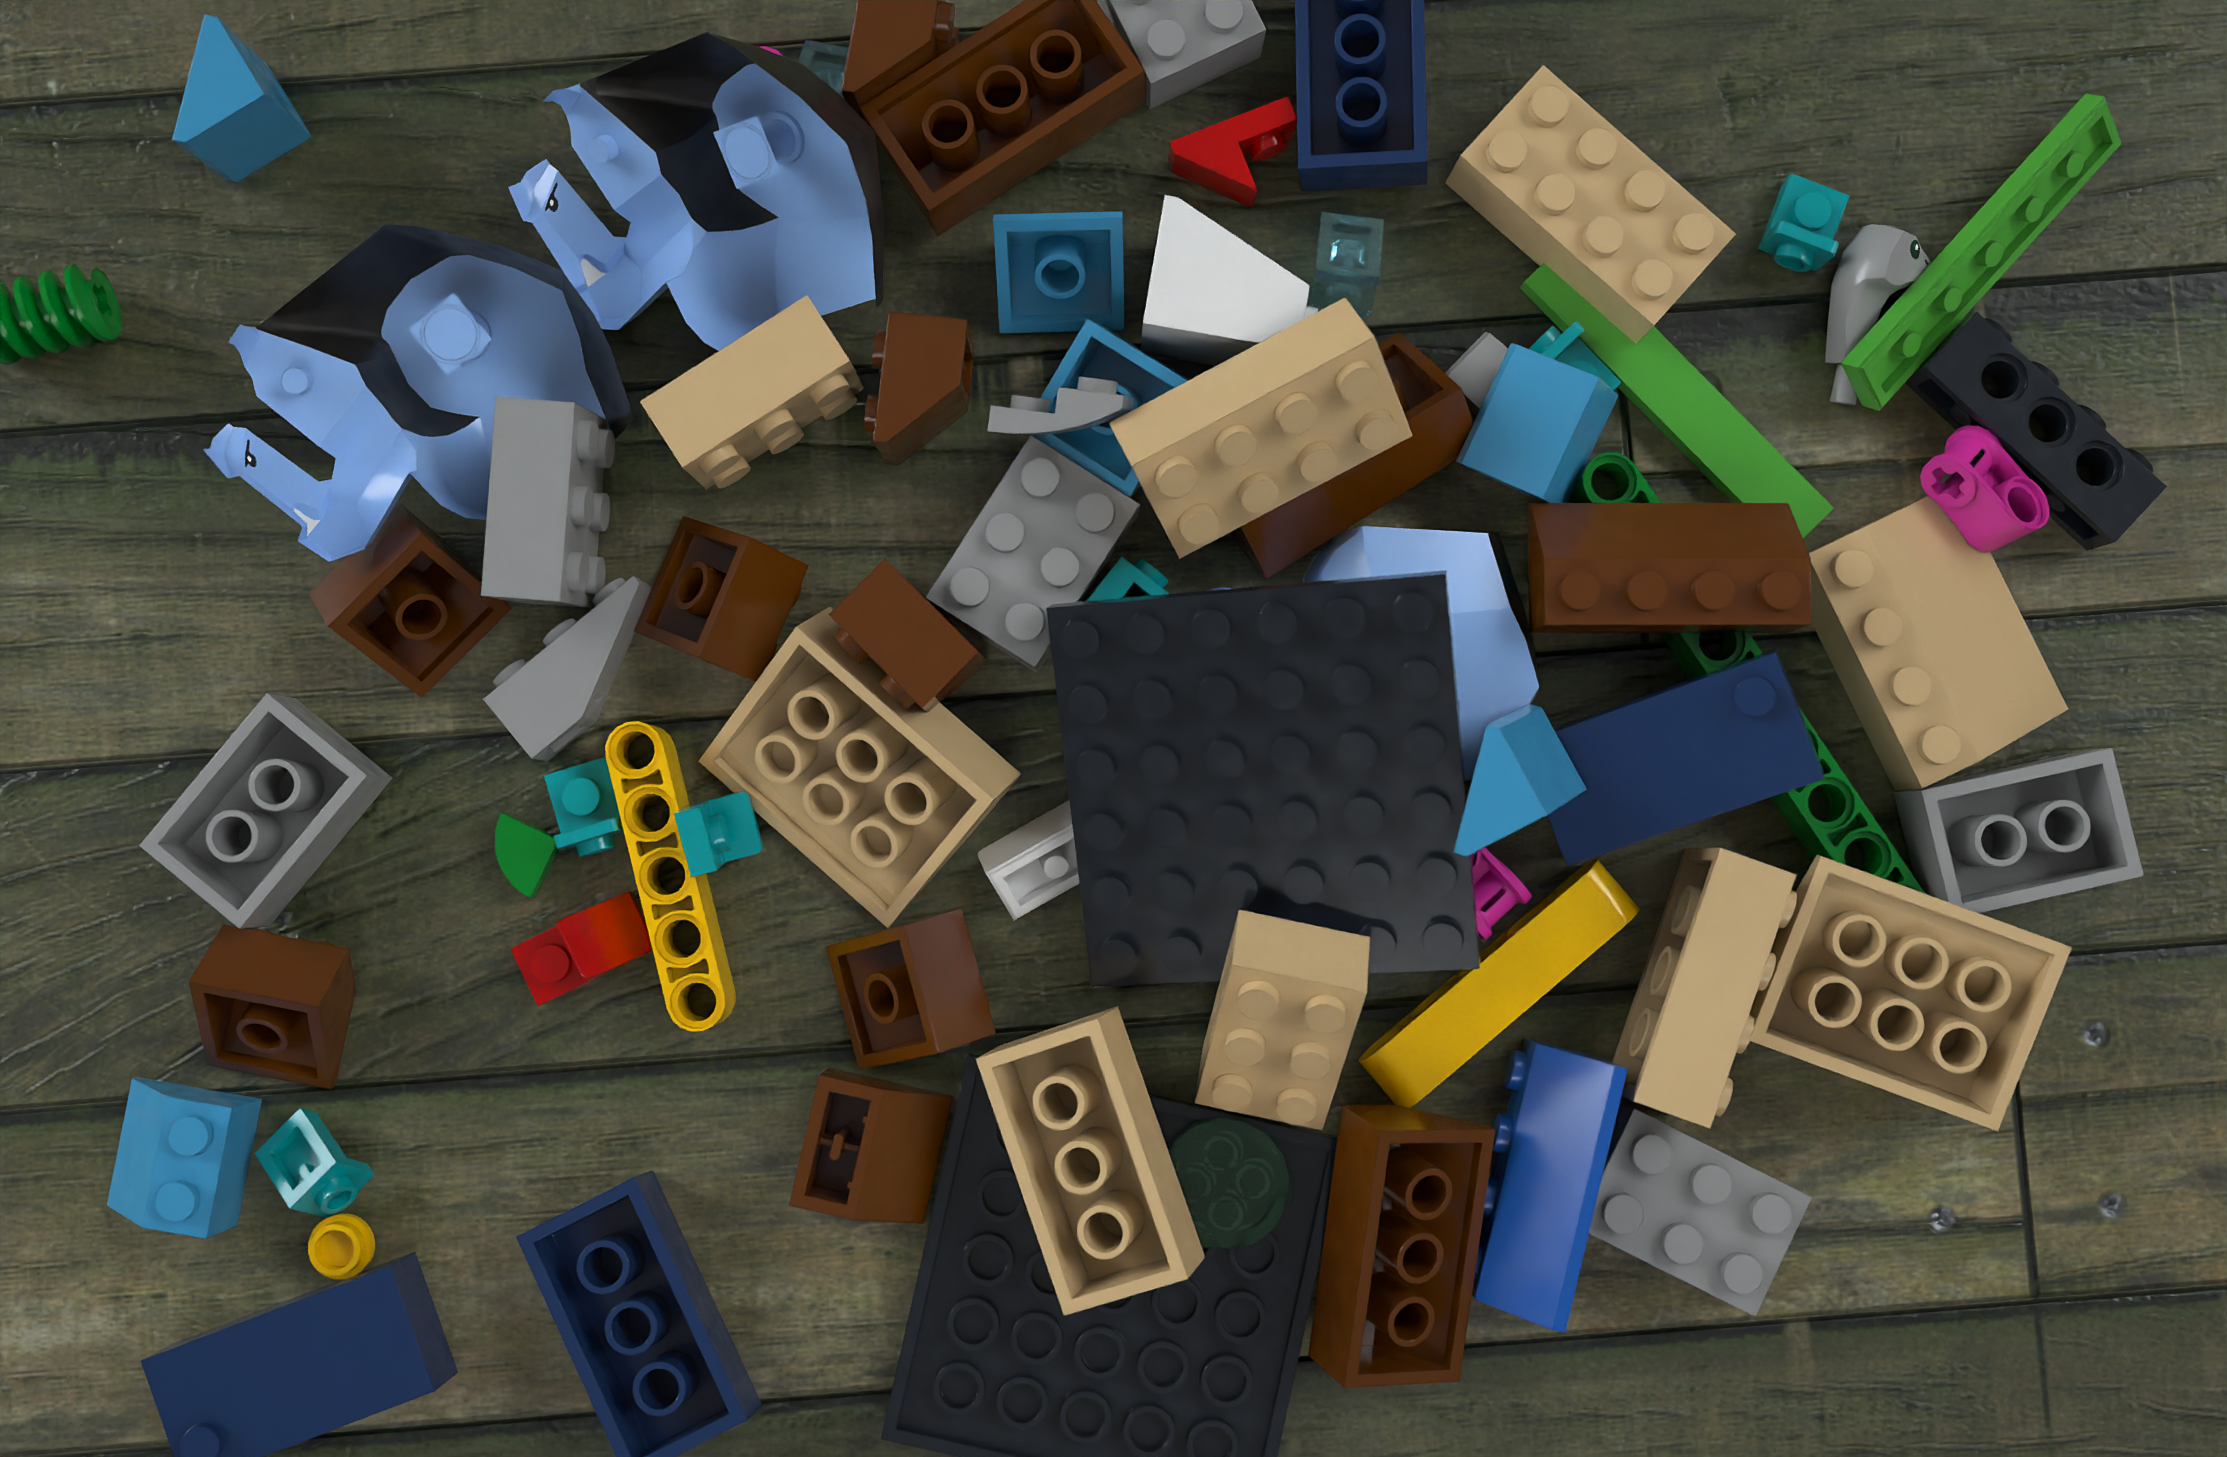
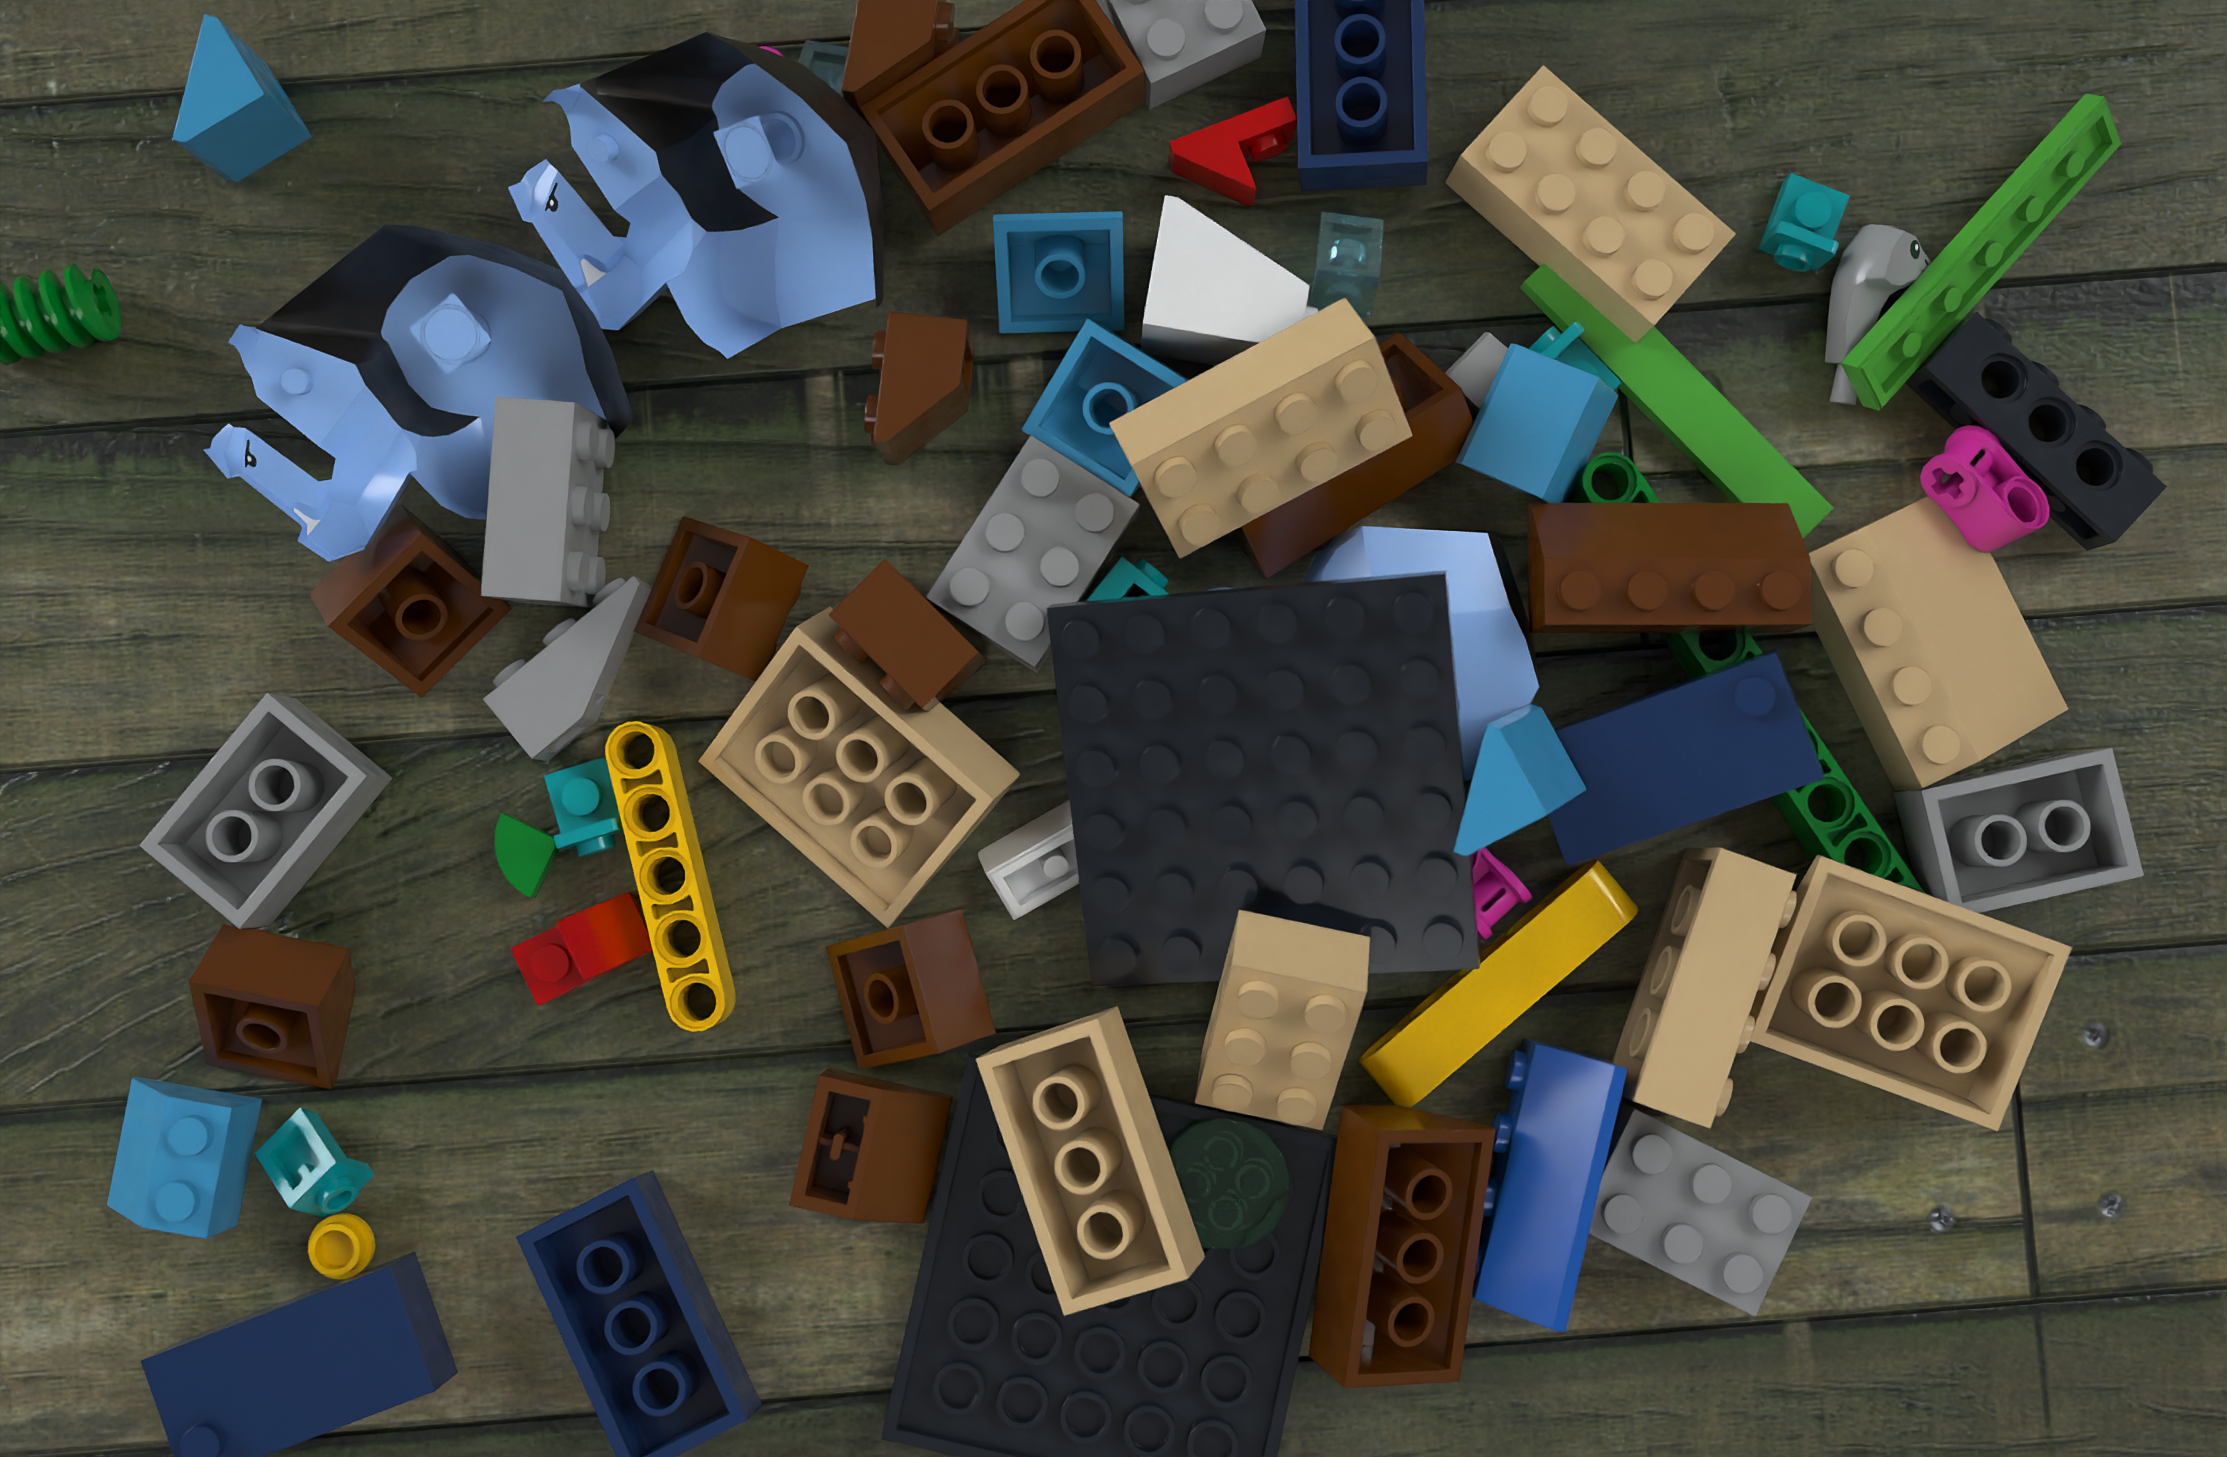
tan brick [640,295,864,489] -> none
teal bracket [674,791,763,877] -> none
light grey slope [987,377,1134,435] -> none

